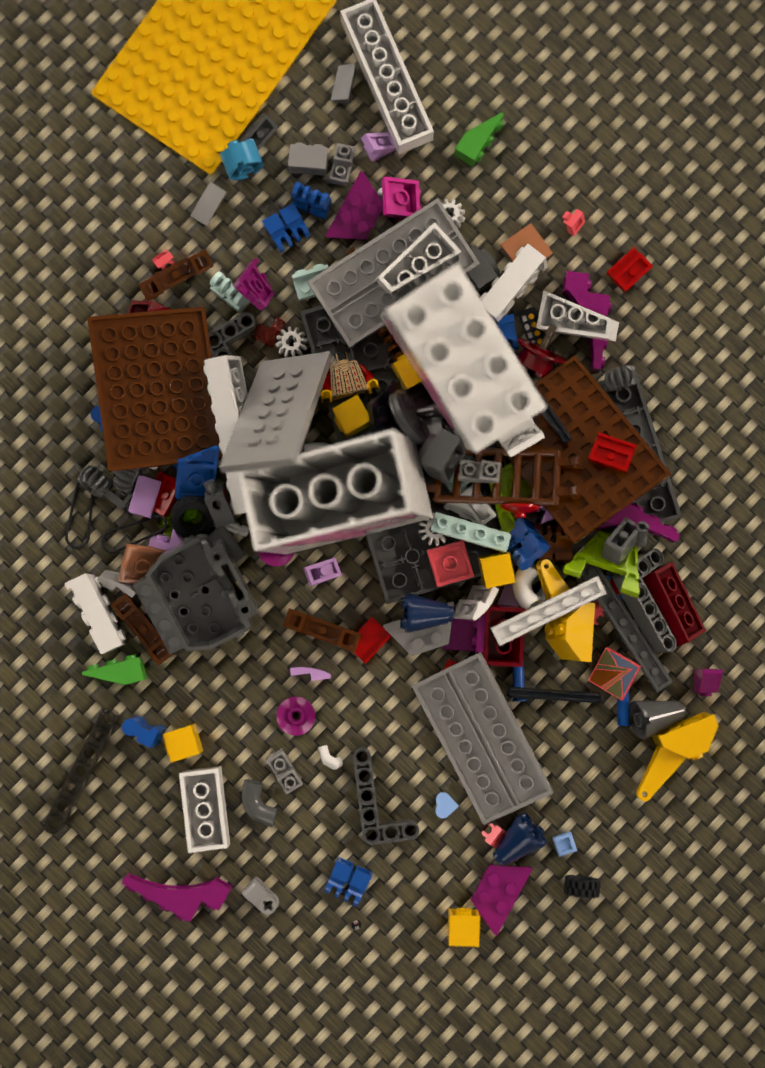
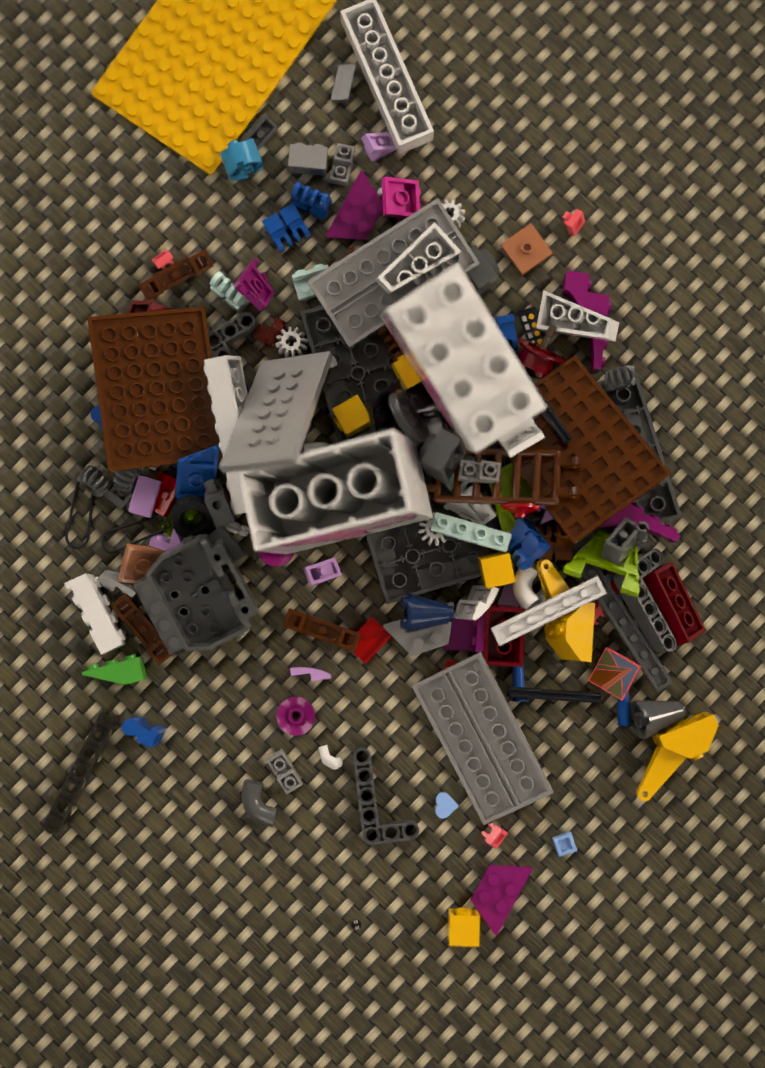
magenta arch [122,872,233,922] -> none
yellow head [163,723,203,763] -> none
white brick [179,766,230,853] -> none
light grey slope [191,182,227,226] -> none
light grey piece [242,877,279,915] -> none
torso [320,352,380,403] -> none
blue legs [324,856,372,907] -> none
coral tile [426,540,474,588] -> none
bright green slope [454,112,504,167] -> none
white wedge [480,244,548,322] -> none
dark blue cone [493,811,547,866] -> none
black tyre [564,875,601,899] -> none
red plate [588,432,637,473] -> none
red plate [606,246,653,293] -> none
magenta slope [693,668,723,696] -> none

